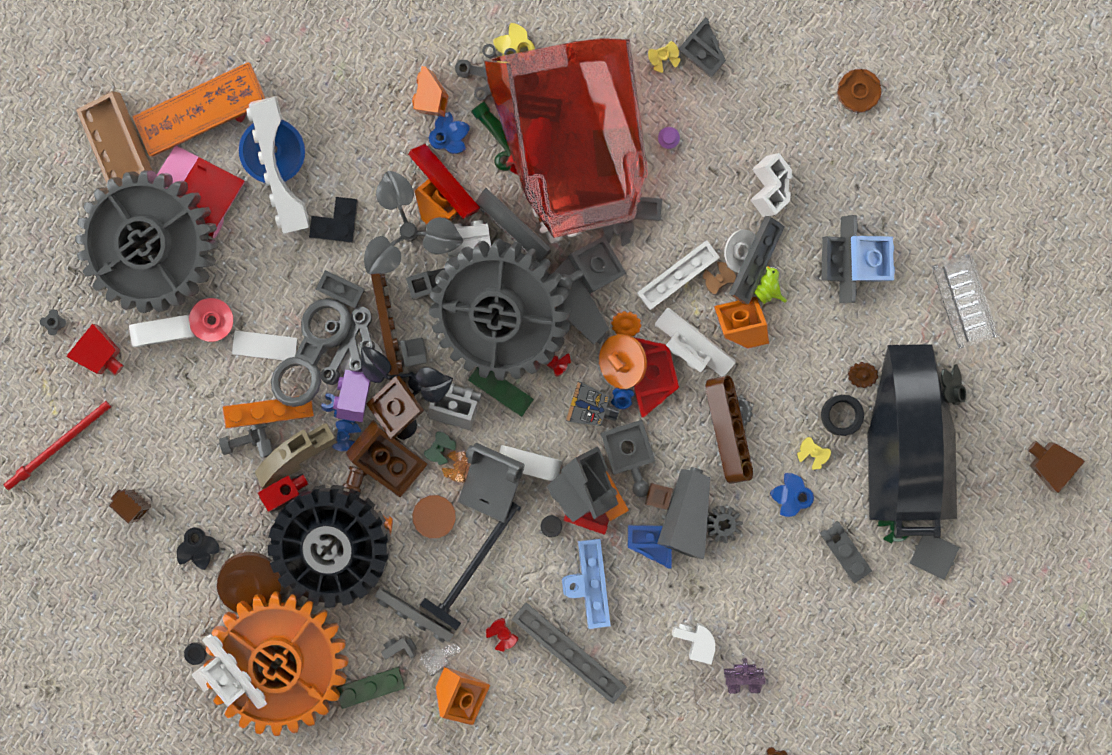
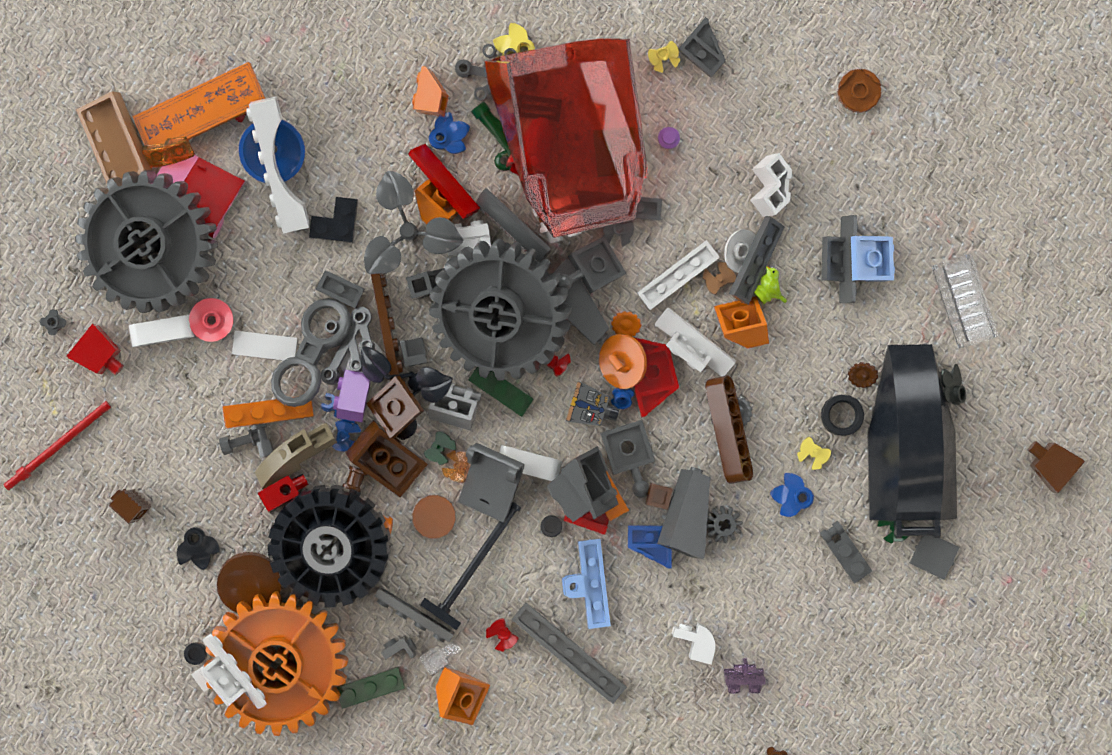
none -> clear orange slope [142,137,195,168]

